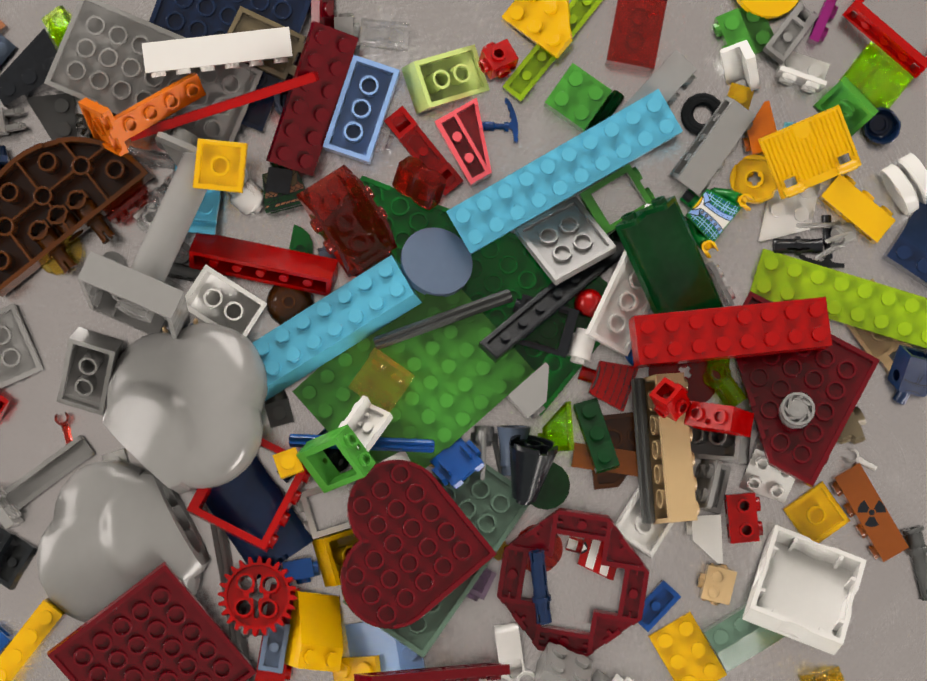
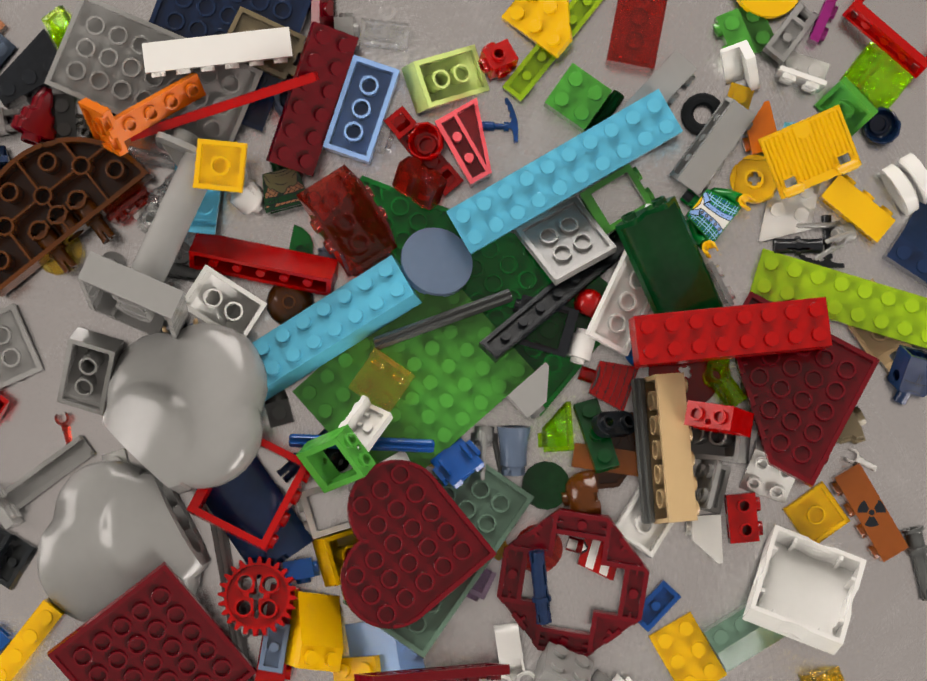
black tile [265,167,293,195] -> none
yellow plate [272,447,304,479] -> none
black cone [509,435,558,505] -> none
red brick [649,377,691,422] -> none
tan head [697,563,737,606] -> none
light grey wheel [779,392,815,429] -> none
none -> dark red rock [10,86,57,145]
none -> red hair [408,122,444,161]
none -> reddish brown cylinder [561,470,601,514]
none -> black plate [591,411,635,438]

